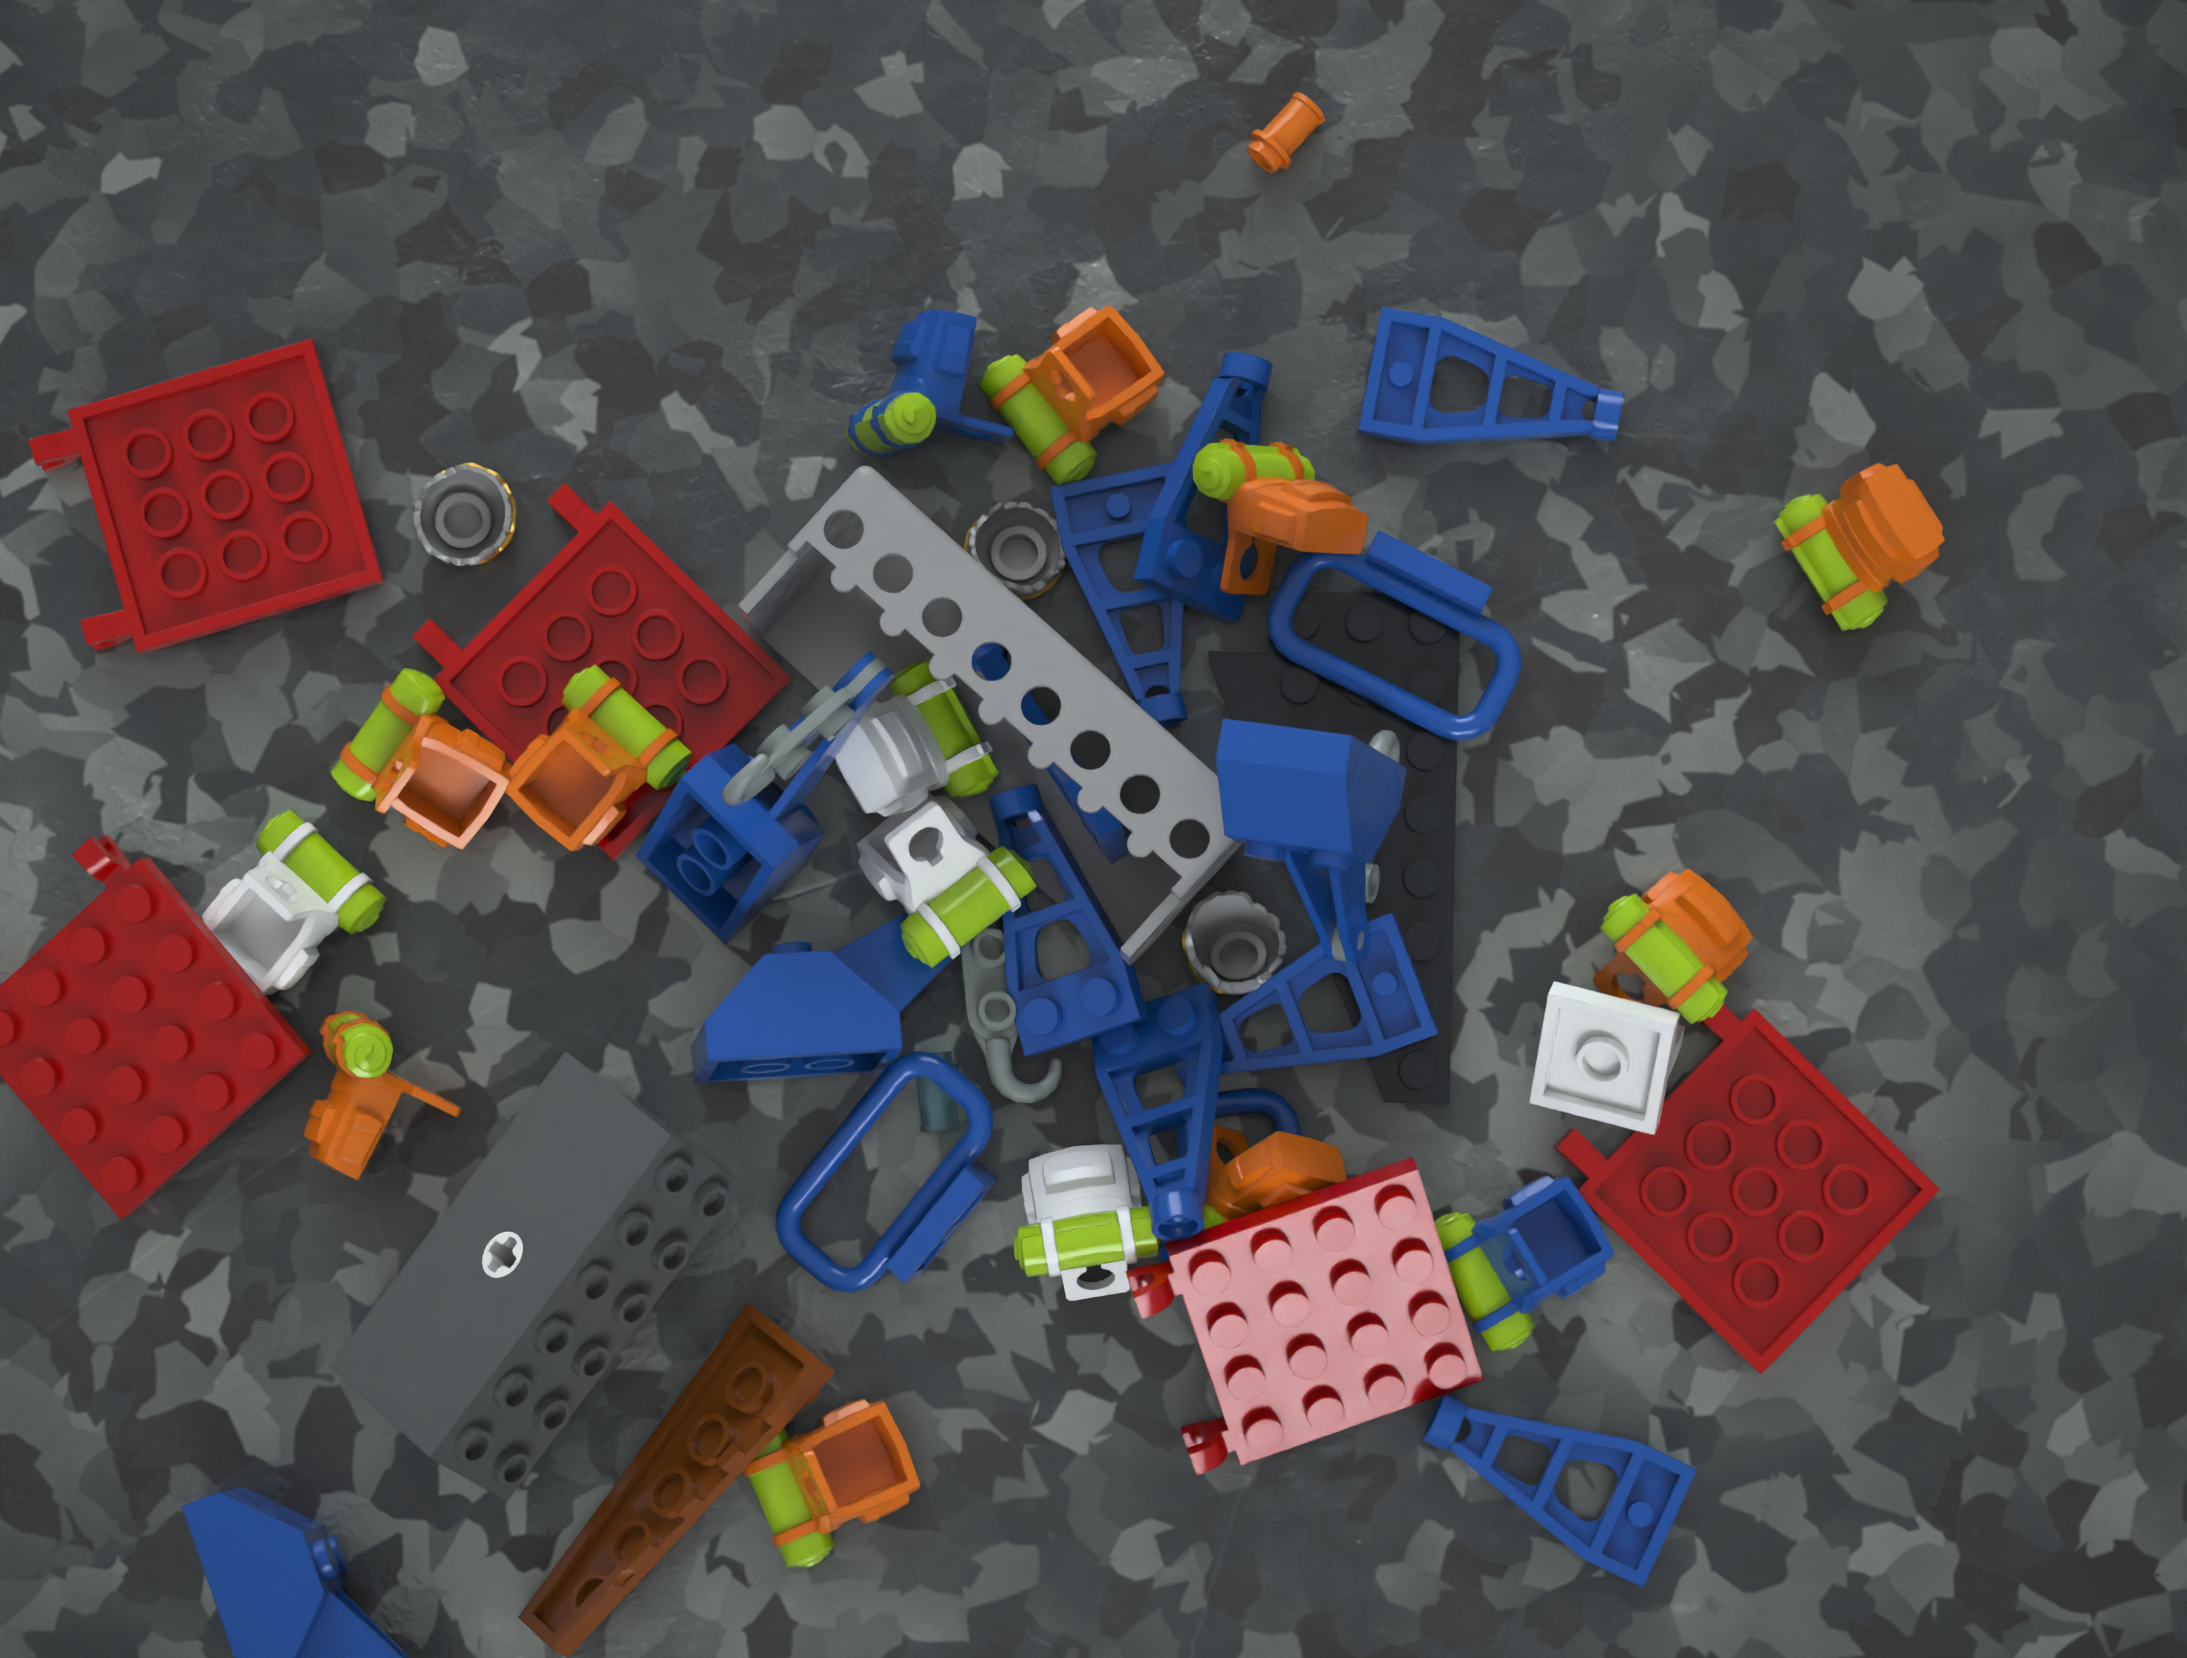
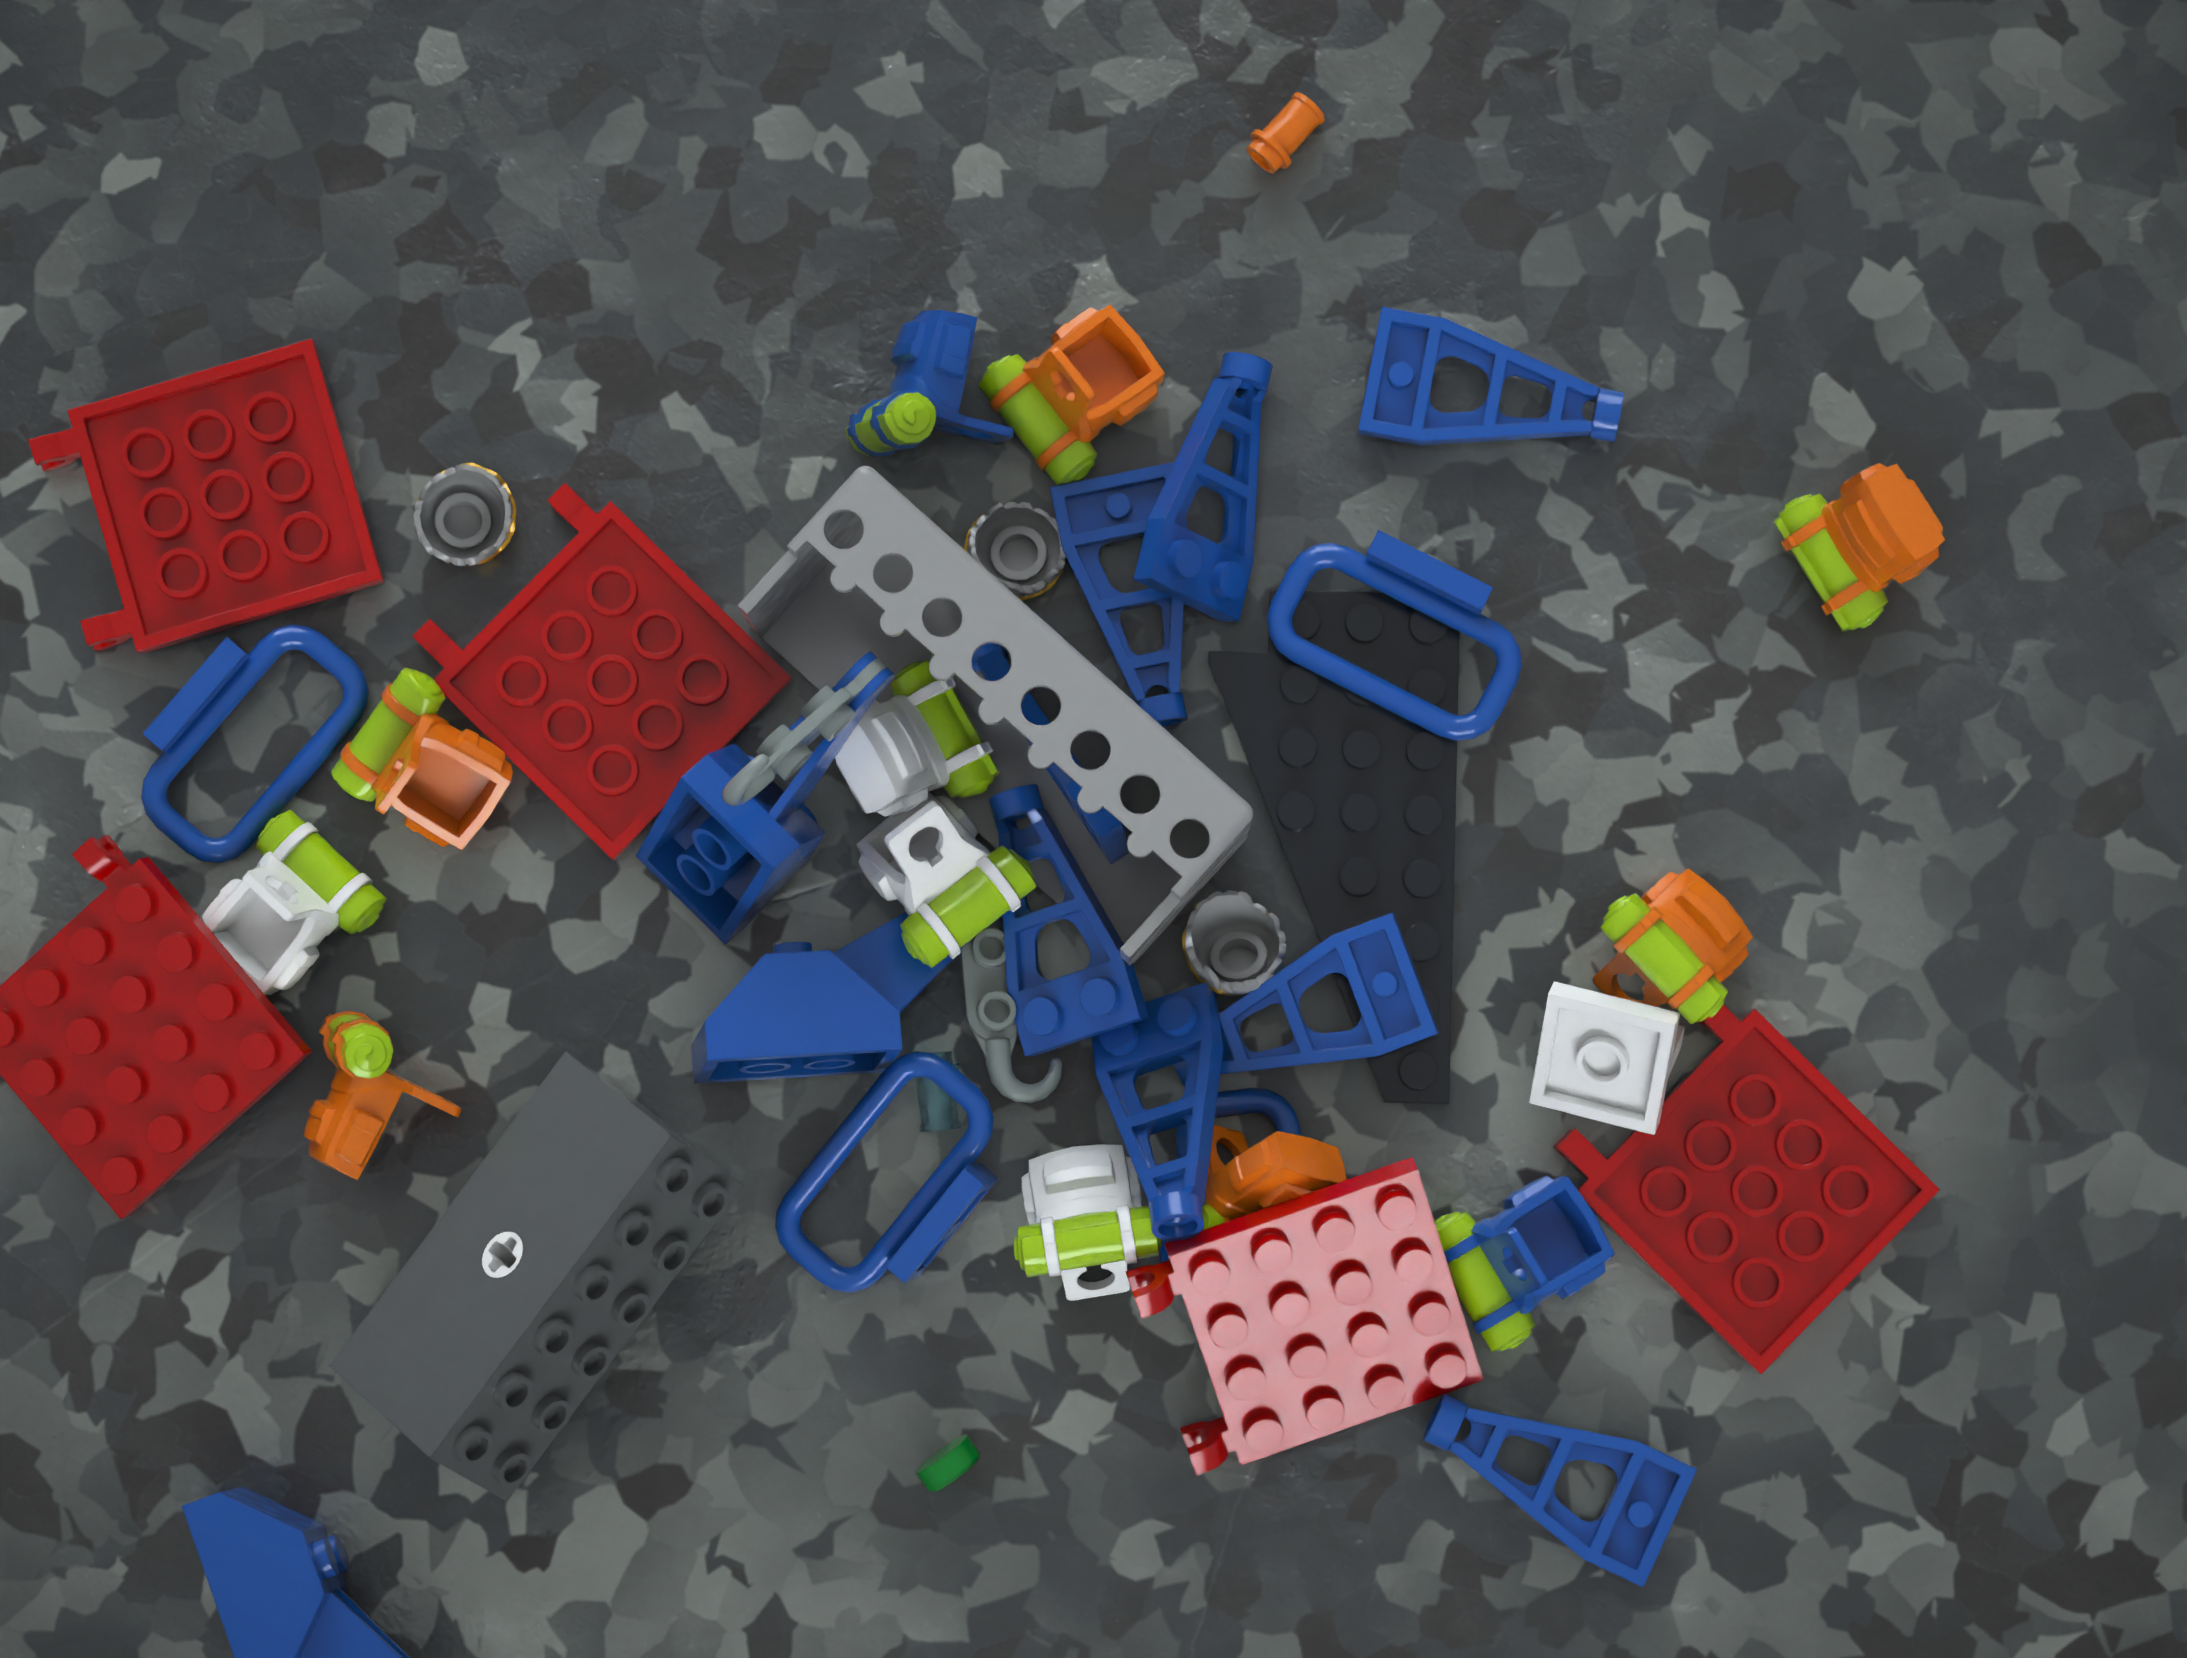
orange piece [504,665,693,851] -> none
dark orange wing [518,1303,835,1658] -> none
orange piece [743,1399,921,1568] -> none
orange piece [1193,439,1368,595] -> none
blue slope [1216,718,1407,963] -> none
none -> blue bar [141,624,369,863]
none -> green tile [915,1434,980,1492]

